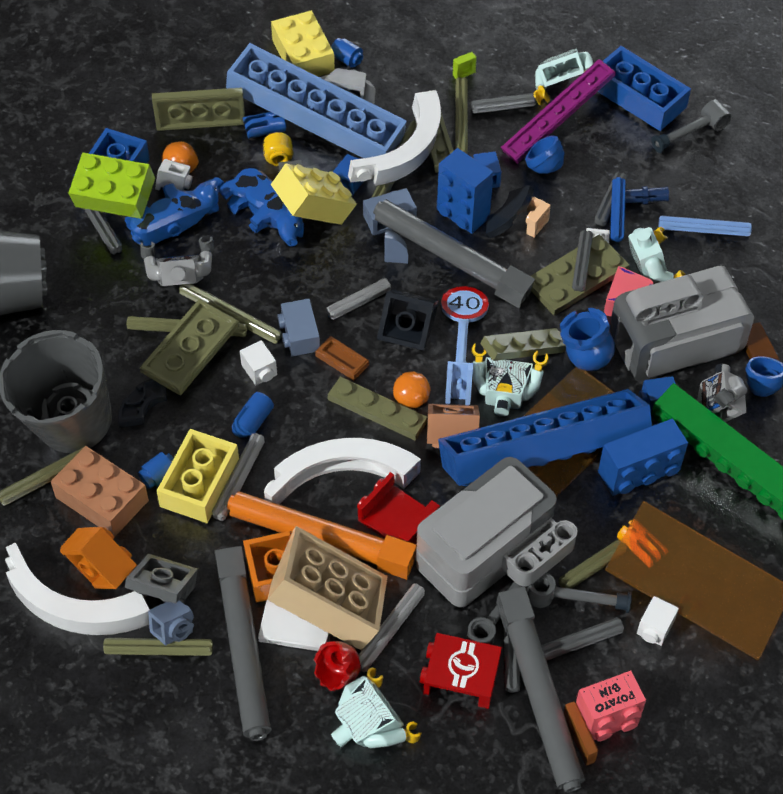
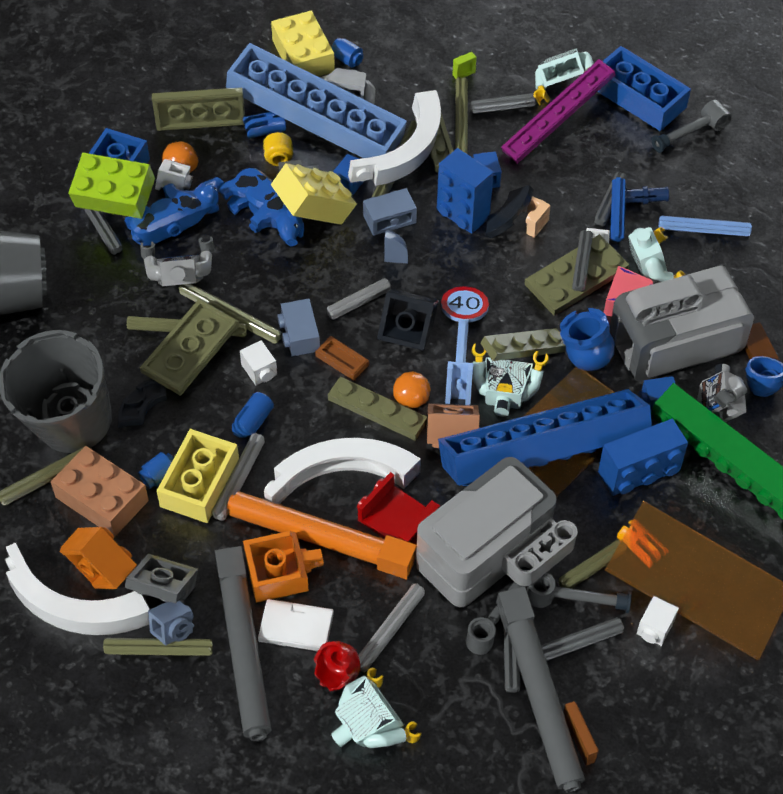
tan slope [267,526,387,651] -> none
dark grey brick [373,199,535,308] -> none
red panel [420,633,502,709] -> none
blue hat [525,136,564,174] -> none
coral brick [576,671,646,742] -> none

